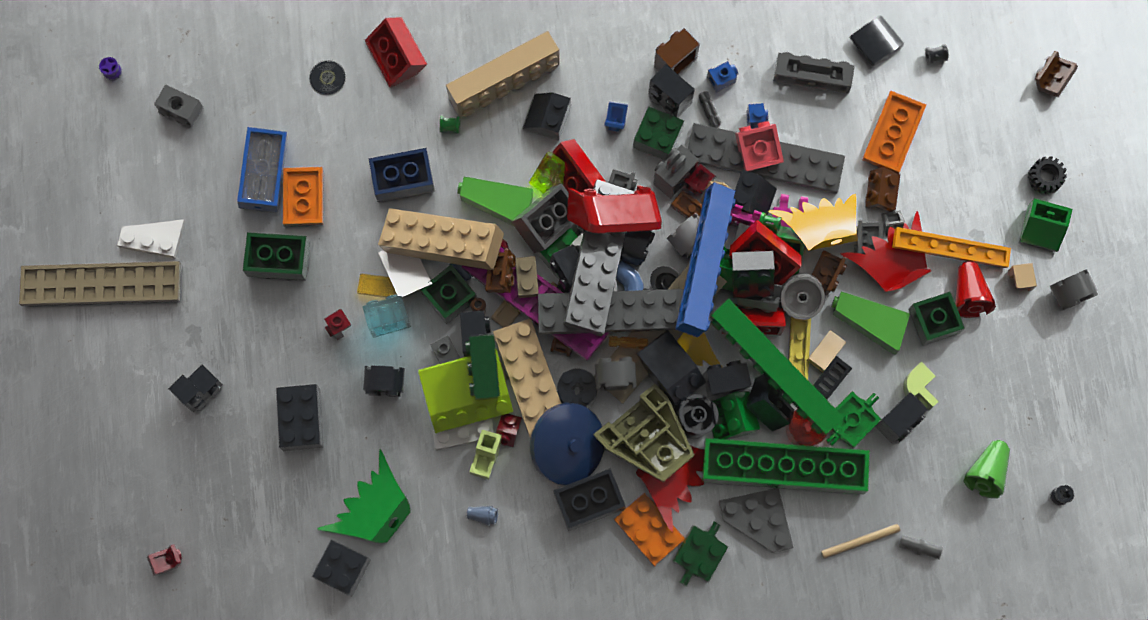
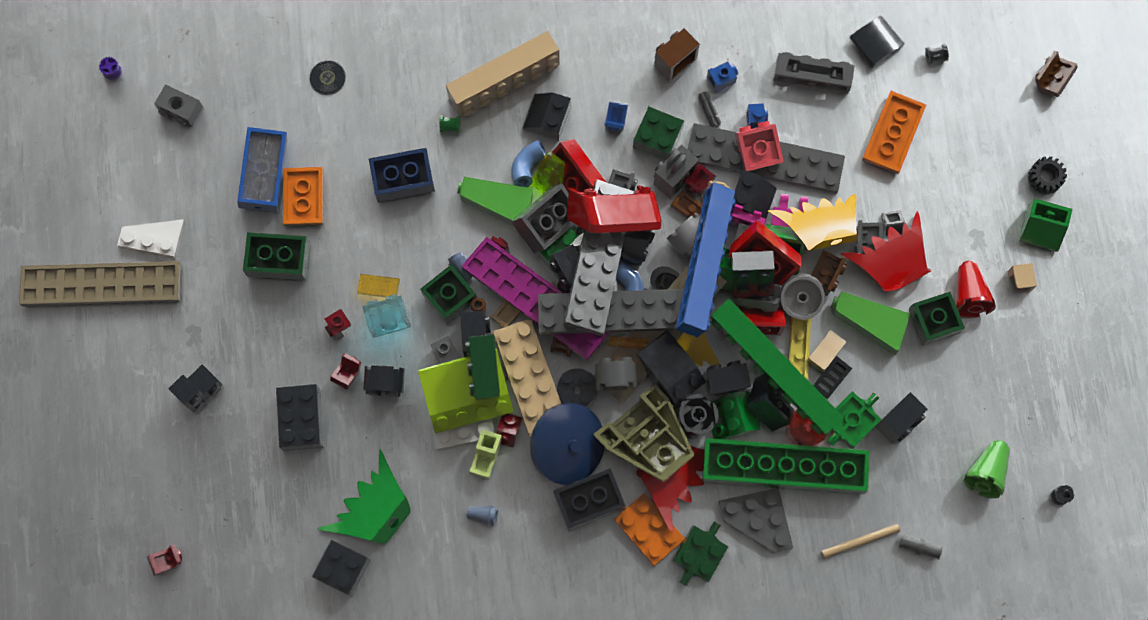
red slope [364,17,427,87] -> none
tan brick [378,208,504,270] -> none
white sticker [378,250,432,298] -> none
reddish brown bracket [485,249,516,293] -> none
dark tan plate [516,256,539,298] -> none
black brick [648,64,695,118] -> none
green bush [759,212,782,234] -> none
reddish brown bracket [865,167,901,212] -> none
light orange plate [892,227,1011,268] -> none
yellowish green brick [903,362,939,410] -> none
dark grey brick [1050,269,1098,310] -> none
none -> dark red bracket [330,353,361,390]
none -> medium blue cylinder [511,140,547,188]

